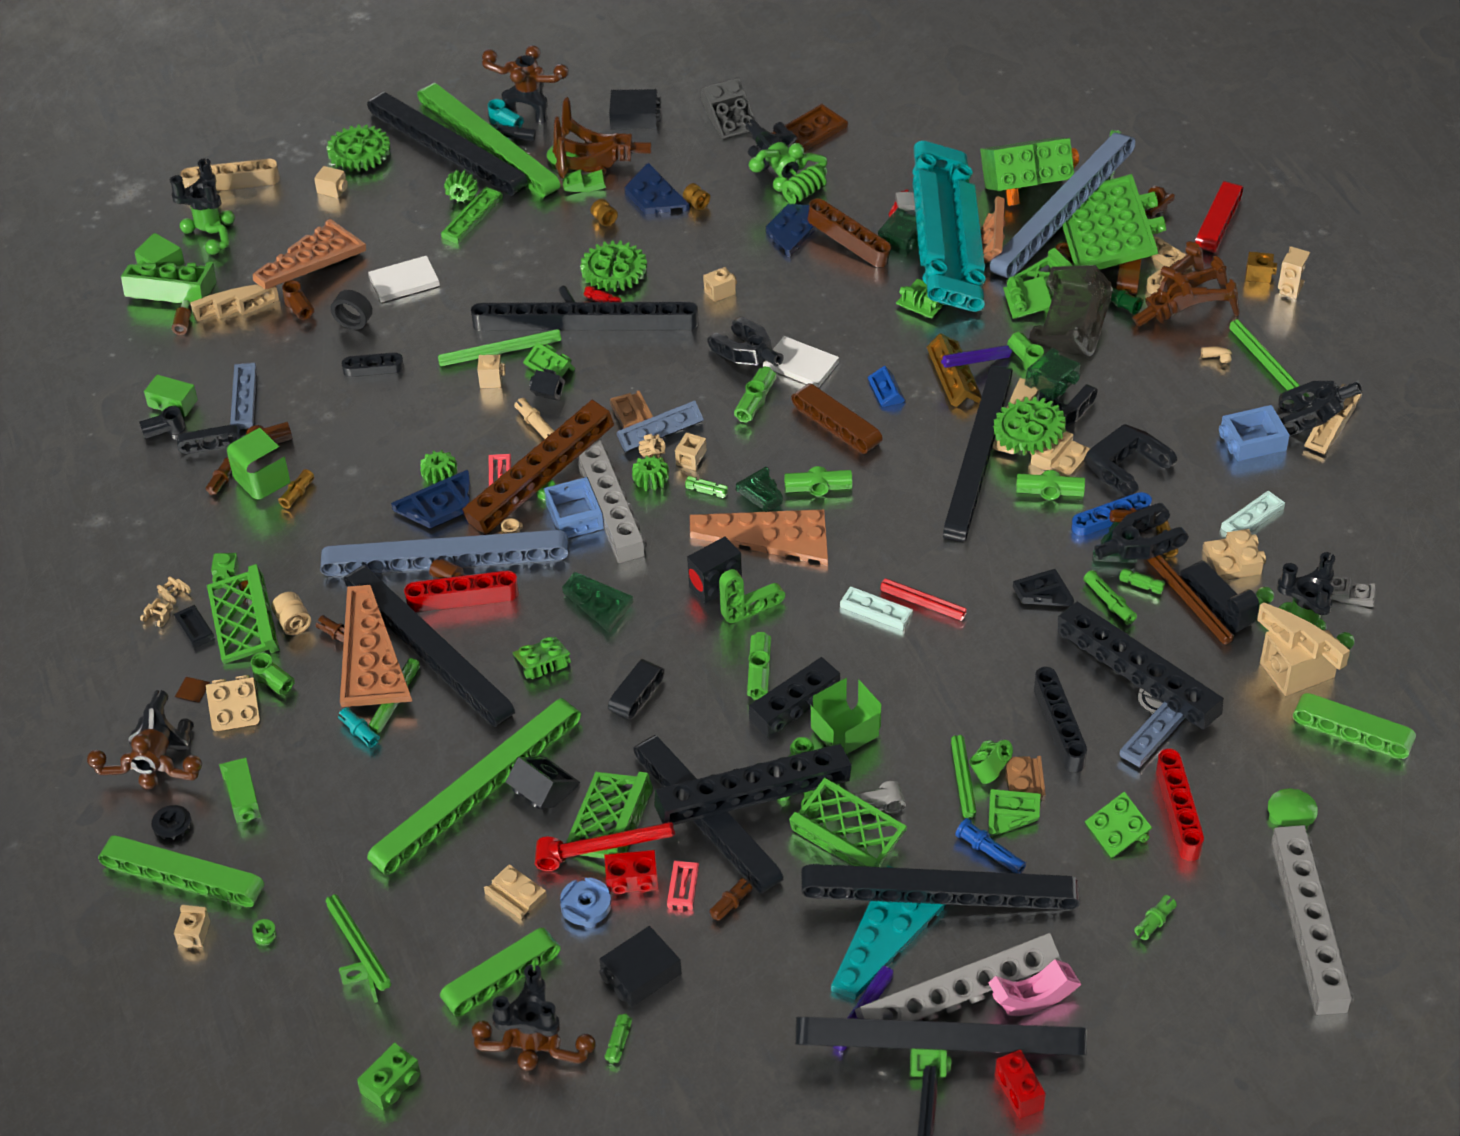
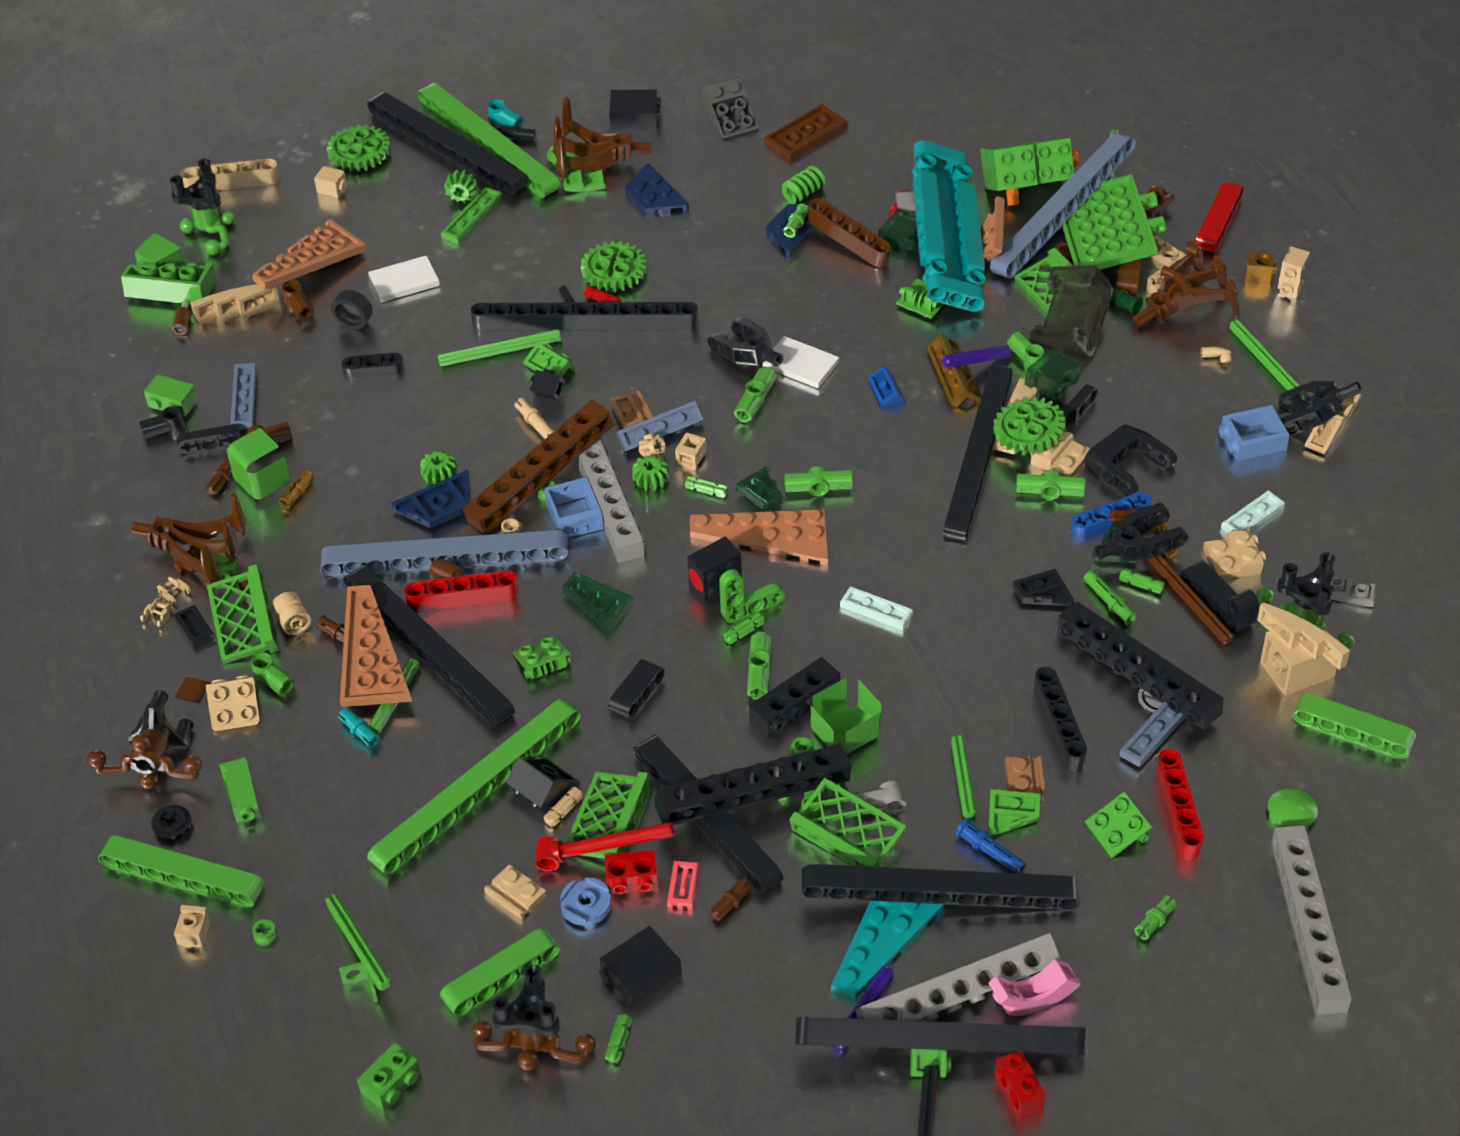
tan brick [477,355,505,388] -> none
reddish brown wheel [482,45,569,124] -> none
coral tile [489,454,511,486] -> none
pearl gold wheel [590,199,618,226] -> none
pearl gold wheel [683,183,711,210] -> none
tan brick [703,267,737,302] -> none
wheel [745,119,828,192] -> none
reddish brown beam [791,383,883,454] -> none
axle [880,578,967,621] -> none
bright green piece [969,739,1013,784] -> none
bright green hinge [1003,276,1053,319] -> none
none -> reddish brown piece [131,492,246,587]
none -> tan axle [544,787,583,827]
none -> bright green axle [723,612,764,645]
none -> bright green pin [783,204,809,238]

